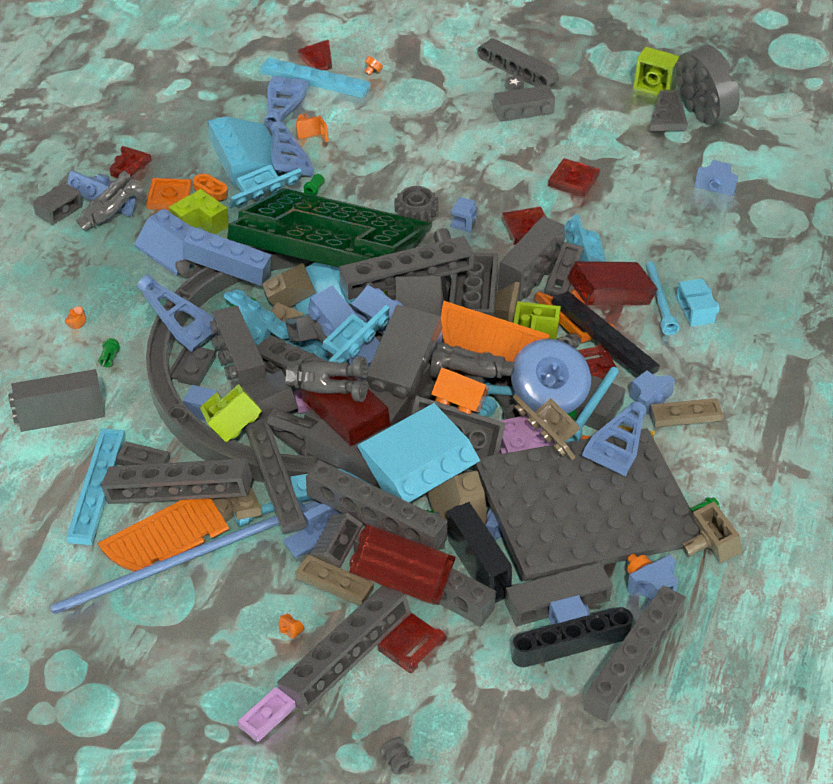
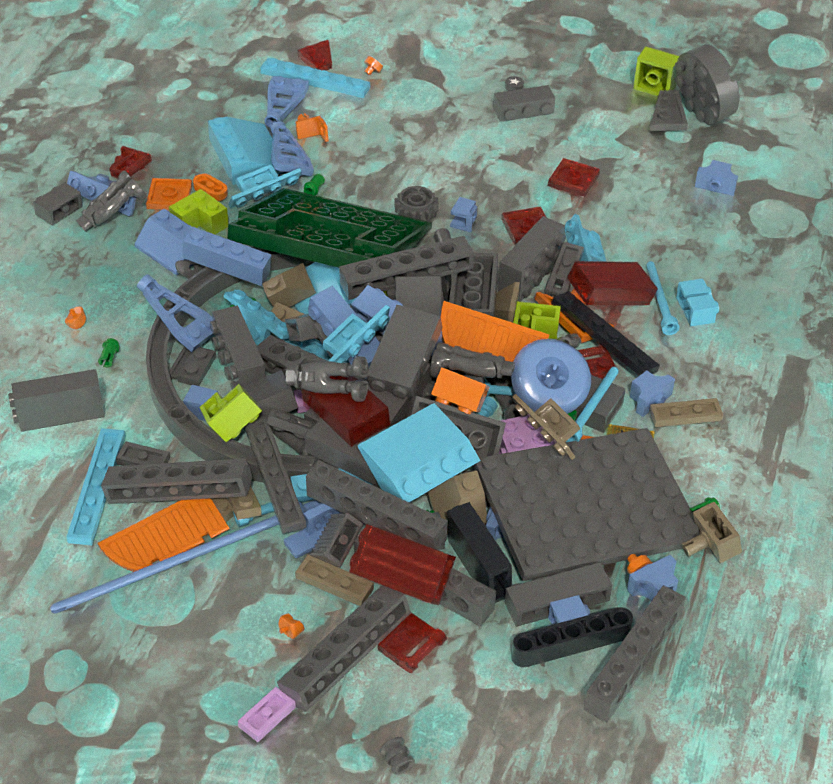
dark grey beam [477,38,559,87] -> none
medium blue plate [582,402,647,476] -> none

